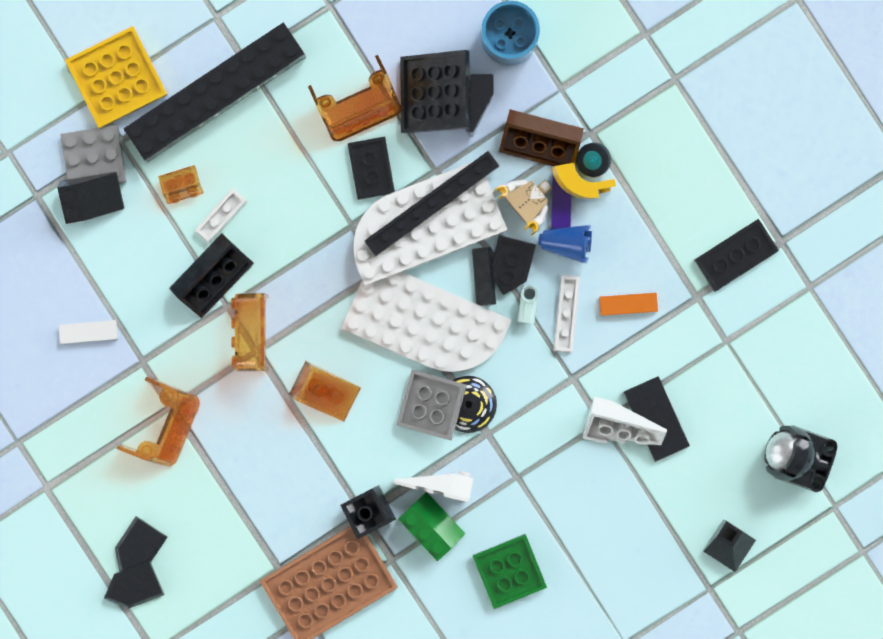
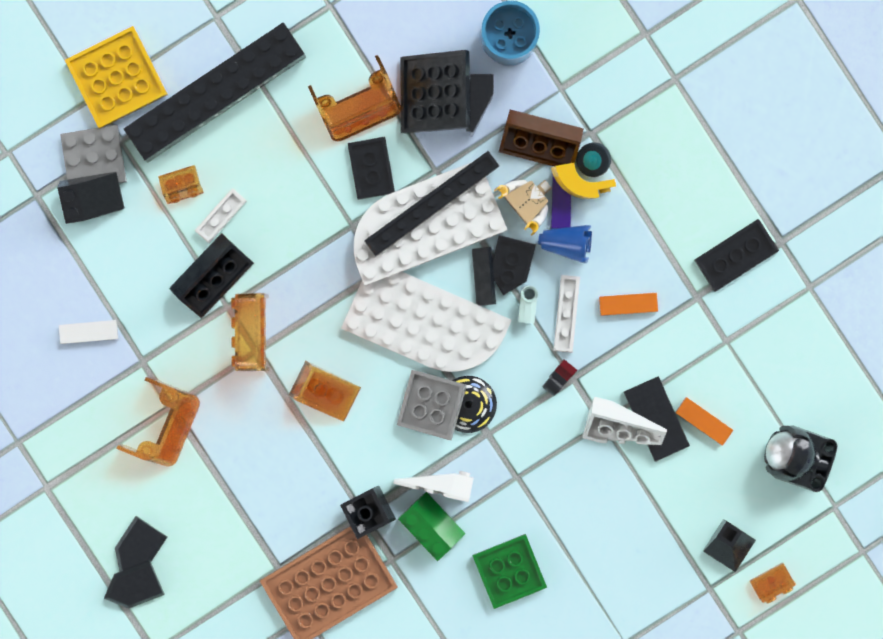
none -> leg [542,359,578,396]
none -> orange tile [675,397,733,446]
none -> clear orange bracket [749,562,797,604]

